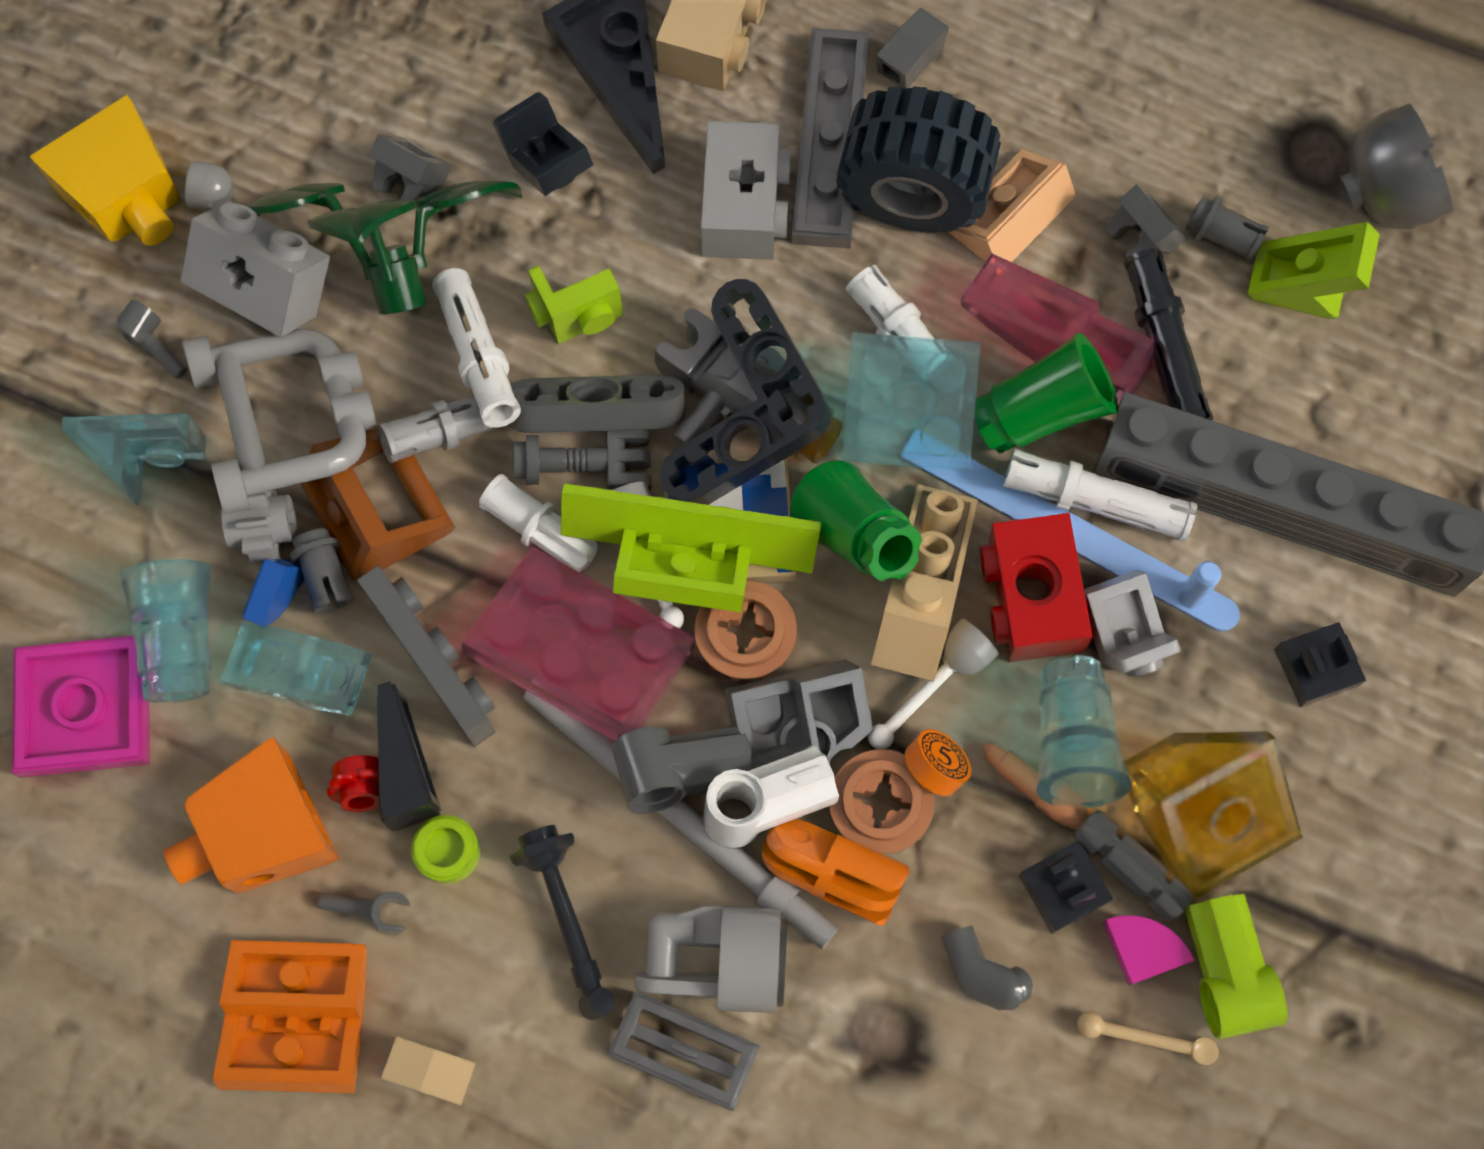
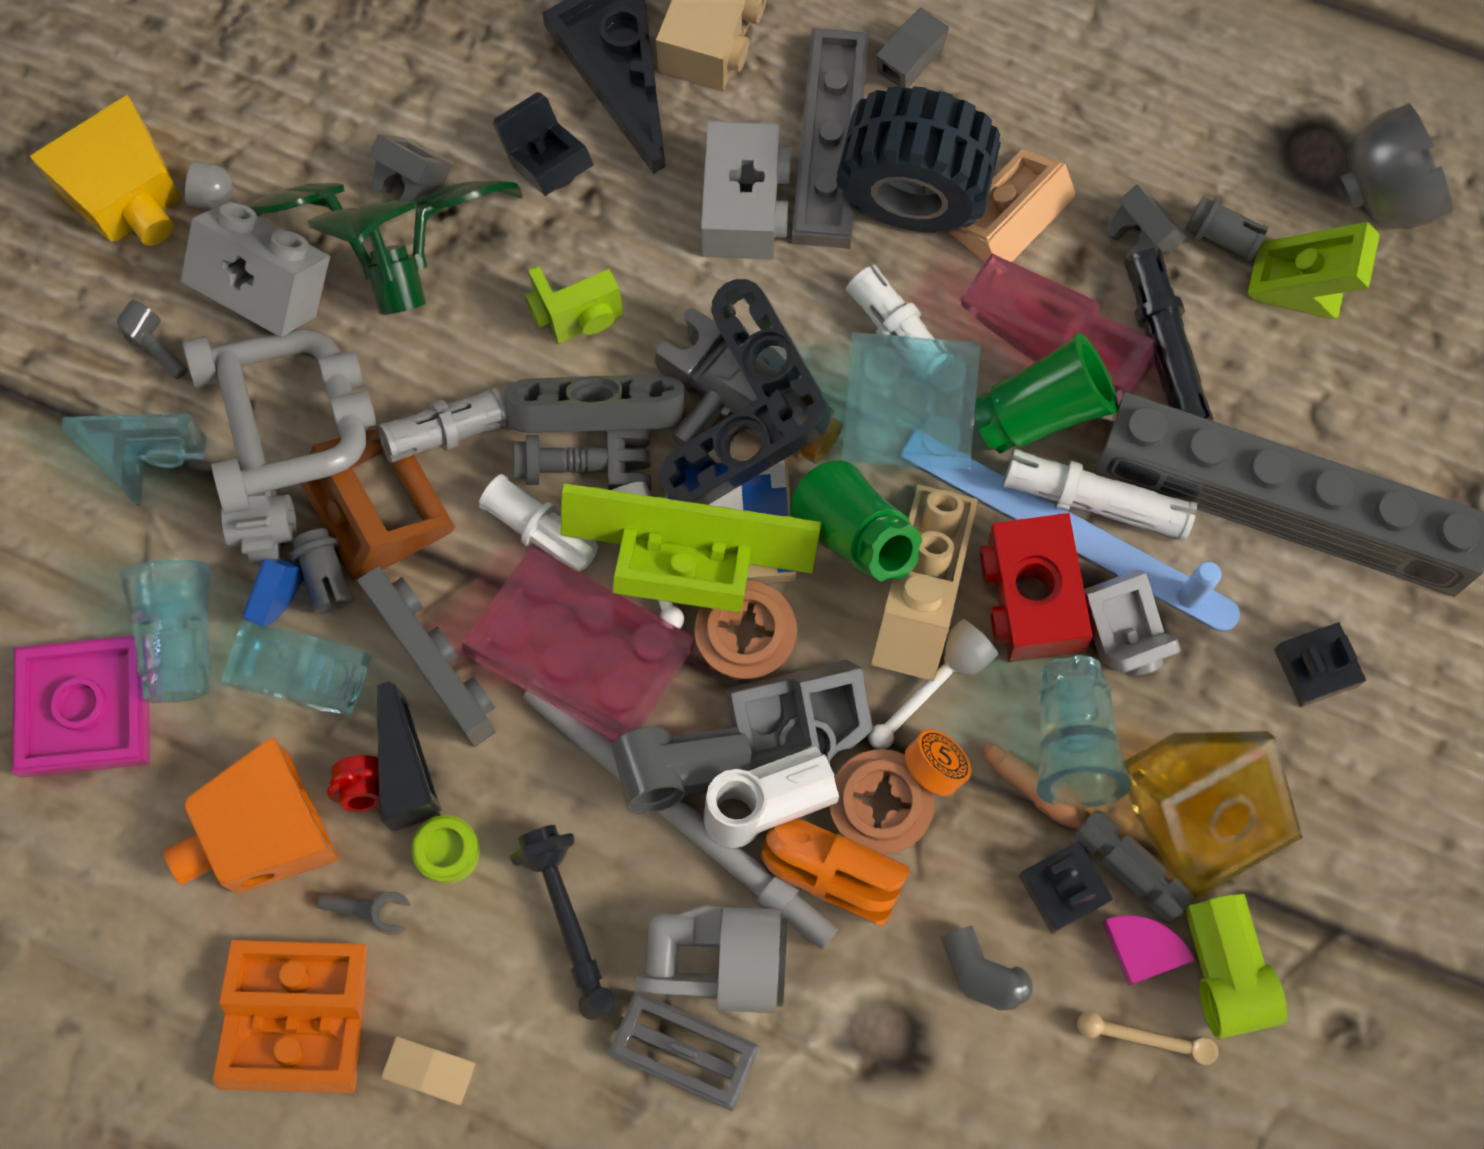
white pin [432,268,521,427] -> none

